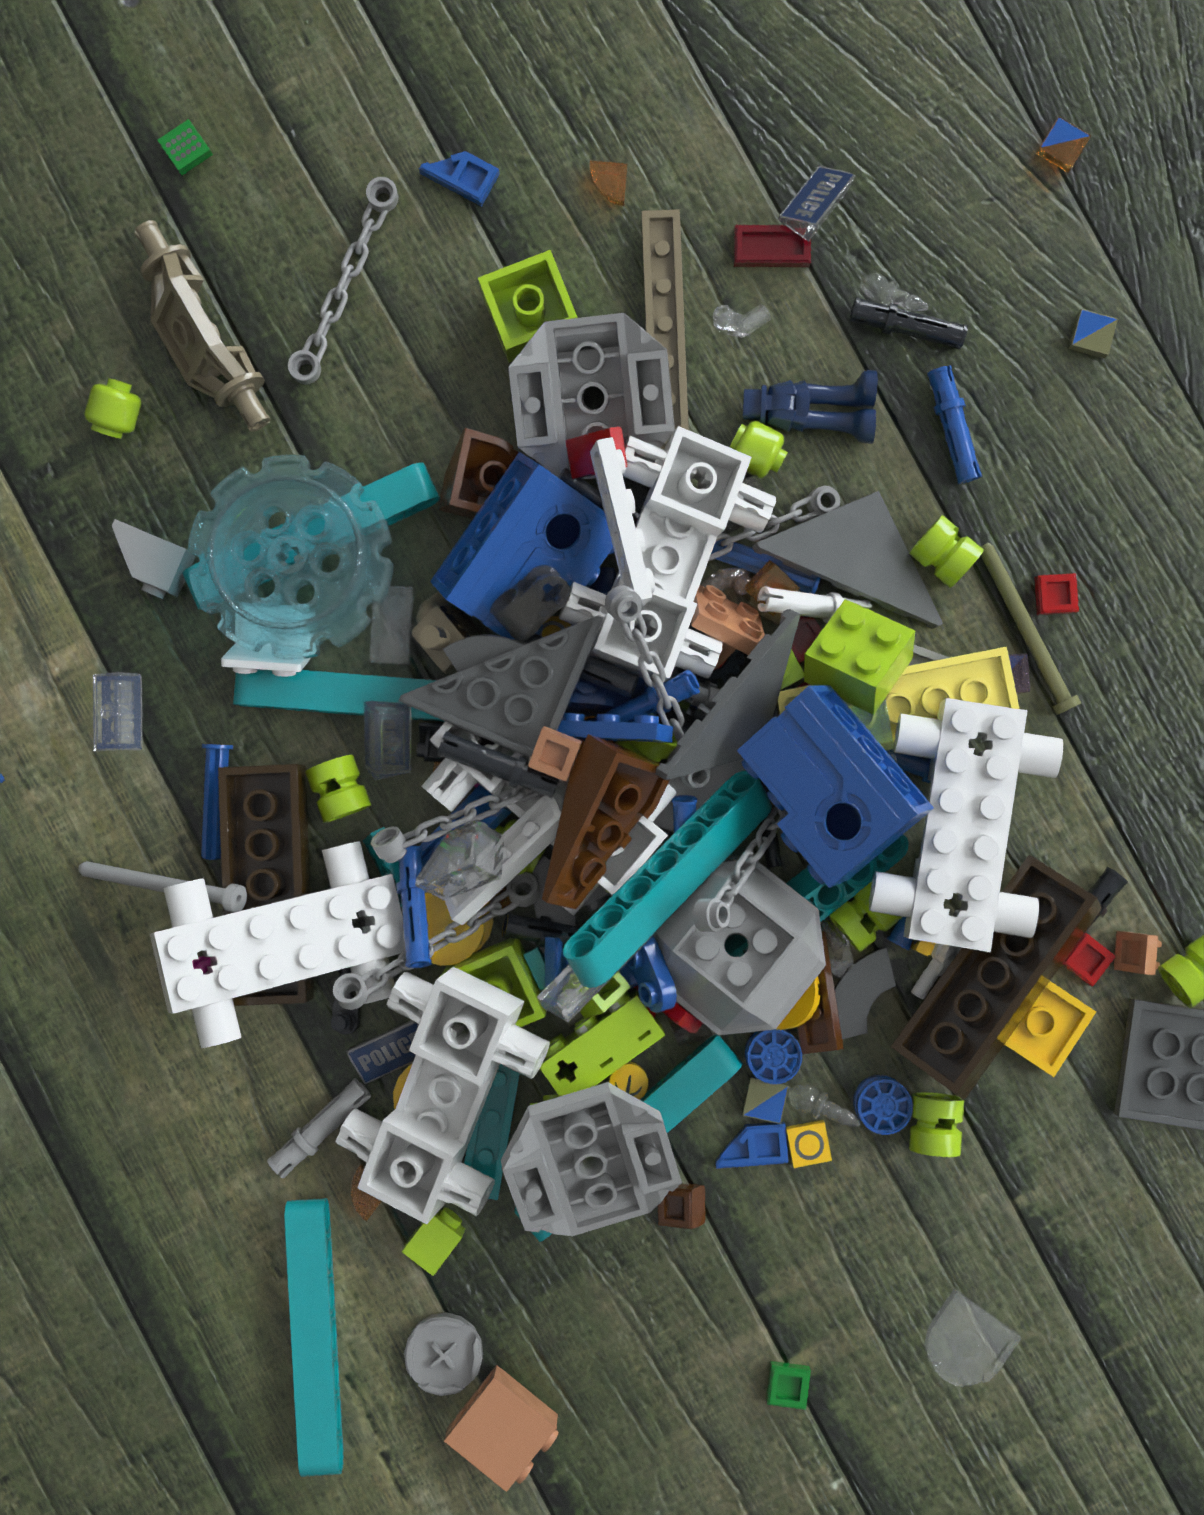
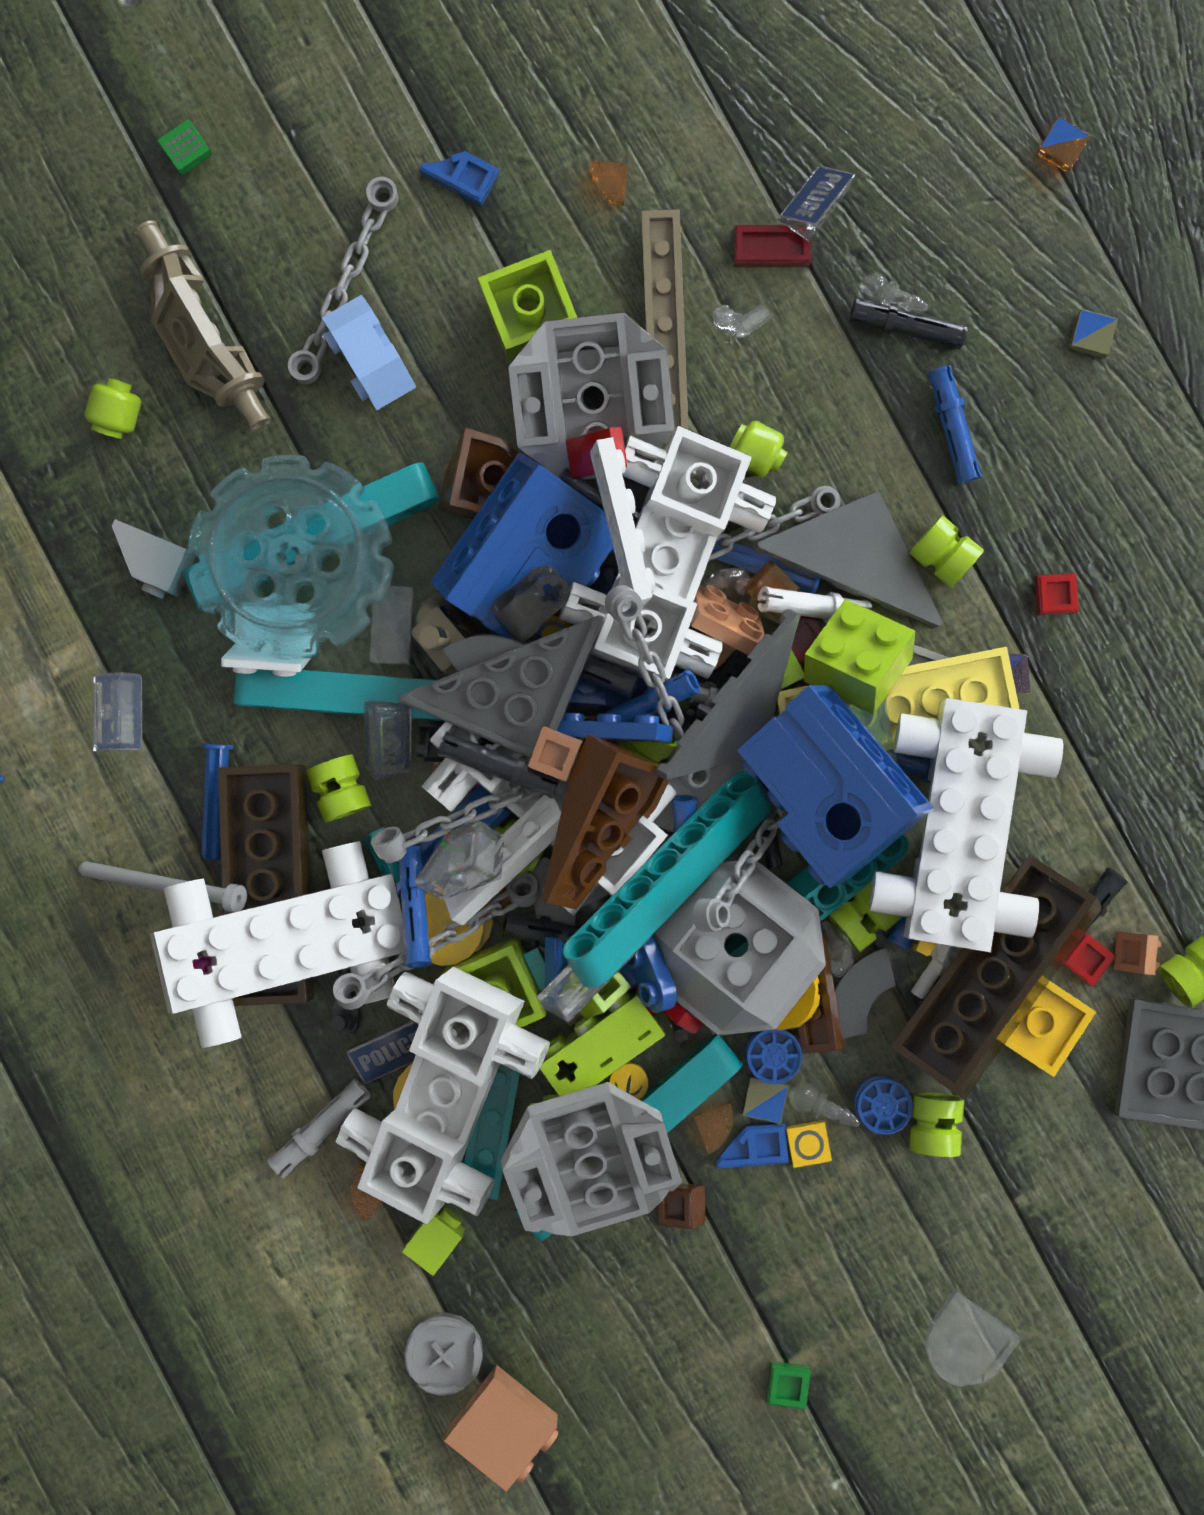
teal beam [284,1198,344,1477] -> none
dark blue piece [743,370,878,444] -> none
olive bar [981,543,1081,715] -> none
none -> light blue brick [322,295,416,410]
none -> clear orange tile [693,1101,733,1154]

